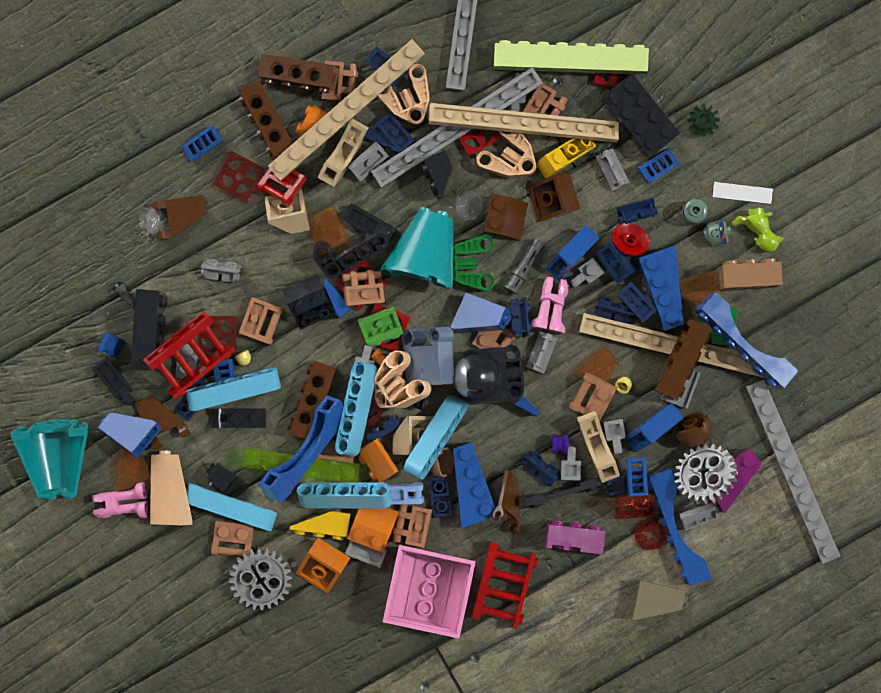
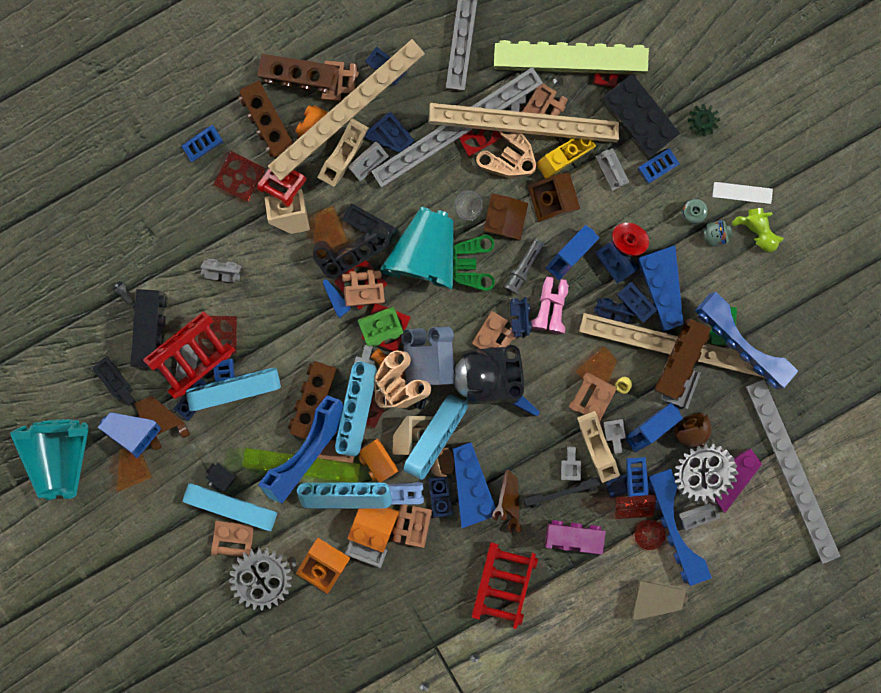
bright pink piece [92,482,149,519] -> none
blue slope [98,333,125,357] -> none
clear hair [139,207,161,236] -> none
light nougat slope [150,451,192,525] -> none
reddish brown flag [152,195,206,241] -> none
black plate [212,408,266,428] -> none
light yellow hinge [234,350,251,366] -> none
nougat plate [239,297,285,345] -> none
black slope [282,274,335,330] -> none
yellow slope [290,511,351,540] -> none
dark blue slope [366,415,403,442] -> none
light nougat connector [377,64,430,125] -> none
bright pink container [383,545,476,638] -> none
black slope [422,150,453,199] -> none
slope [450,293,511,333] -> none
dark blue hinge [521,450,560,487] -> none
light grey hinge [526,331,558,374] -> none
dark purple wheel [552,434,568,454] -> none
light grey plate [570,257,605,288] -> none
dark blue hinge [616,198,658,225] -> none
clear orange wing [679,270,723,303] -> none
medium nougat brick [718,259,783,291] -> none

